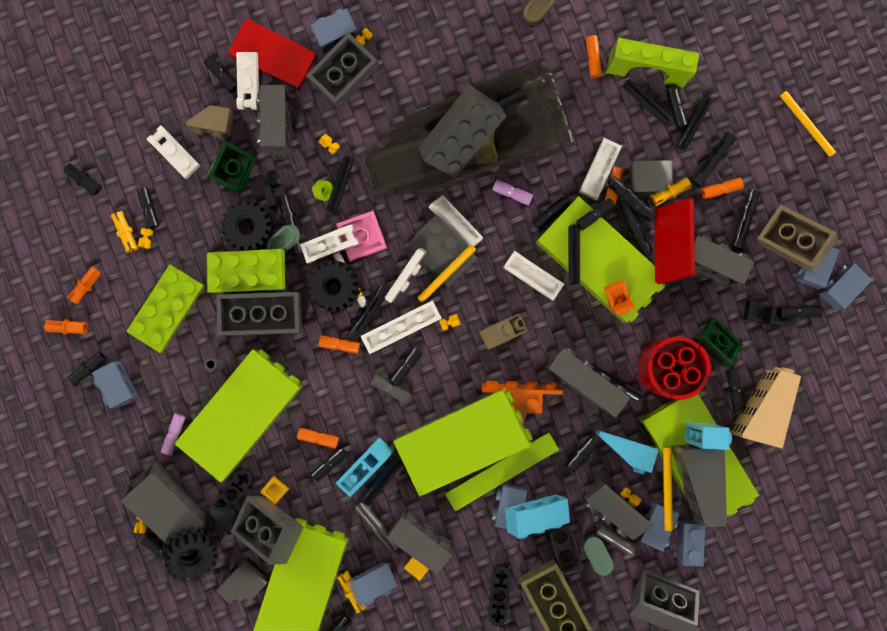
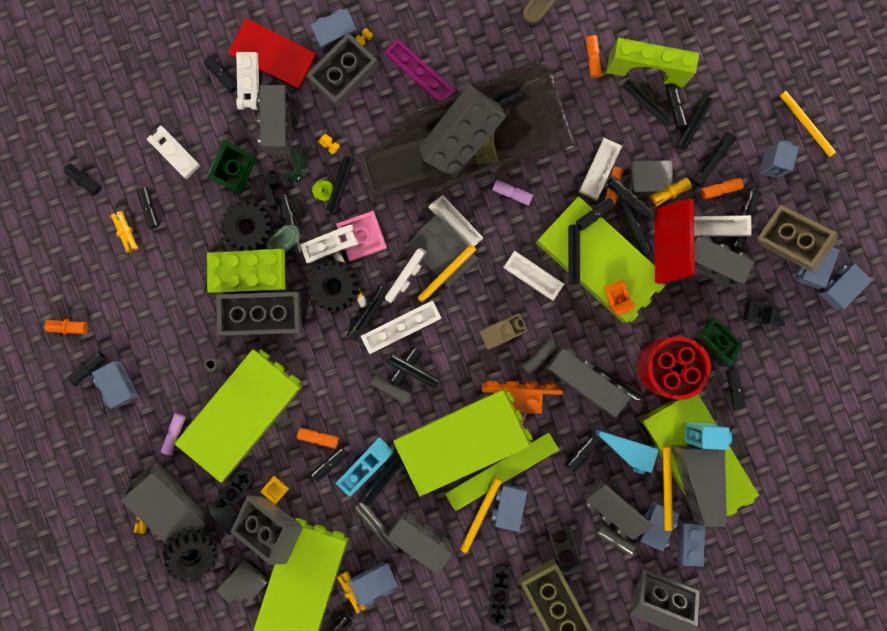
orange axle [67,267,101,304] -> none
lime plate [126,264,205,353] -> none
yellow piece [138,228,153,249] -> none
black piece [141,533,164,561] -> none
dark tan slope [186,105,234,138] -> none
orange piece [319,335,360,354] -> none
yellow tile [404,557,429,581] -> none
yellow piece [439,314,461,331] -> none
medium azure brick [505,494,570,539] -> none
black piece [531,197,570,231] -> none
sand green tile [583,536,614,576] -> none
yellow piece [620,487,642,508] -> none
tan slope [730,367,801,449] -> none
black piece [778,305,822,319] -> none
none -> clear green bracket [284,150,308,183]
none -> magenta tile [384,38,456,107]
none -> black axle [386,353,440,388]
none -> yellow bar [460,478,502,553]
none -> dark grey piece [521,339,558,375]
none -> white plate [694,215,751,237]
none -> sand blue brick [759,140,799,178]

